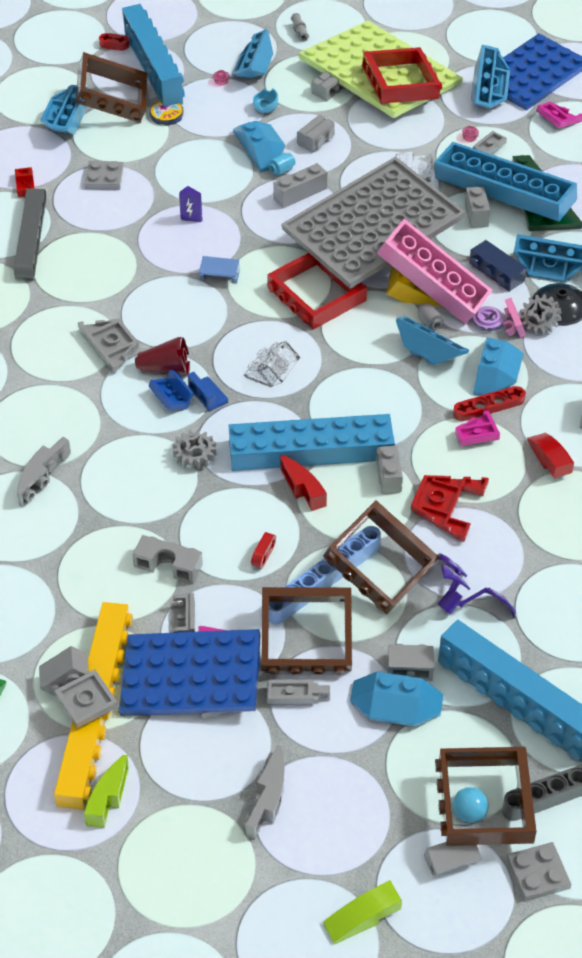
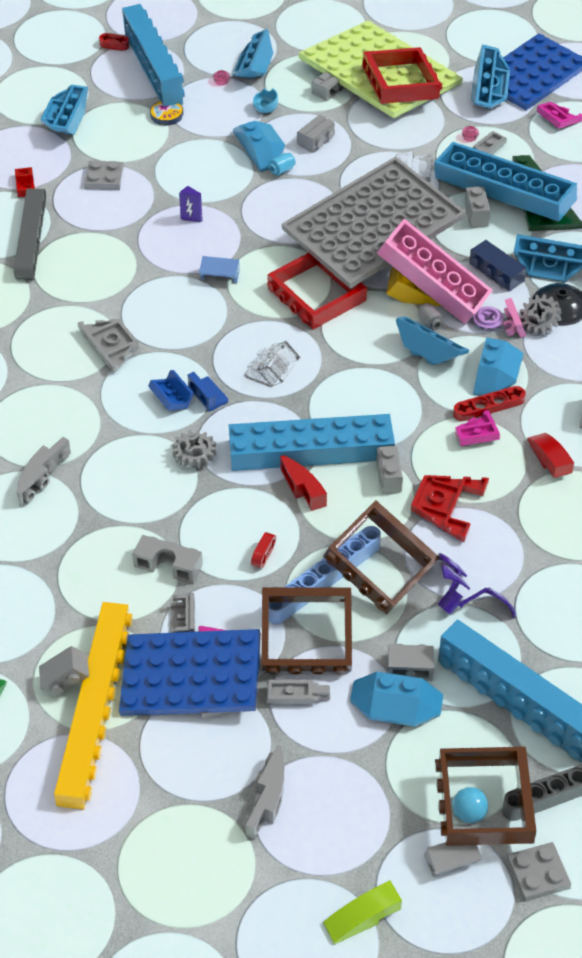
light grey plate [55,670,118,729] -> none
reddish brown window [75,52,147,123] -> none
lime slope [84,755,129,828] -> none
dark red cone [135,336,190,375] -> none
light grey brick [273,163,328,208] -> none
light grey pin [290,13,309,42] -> none

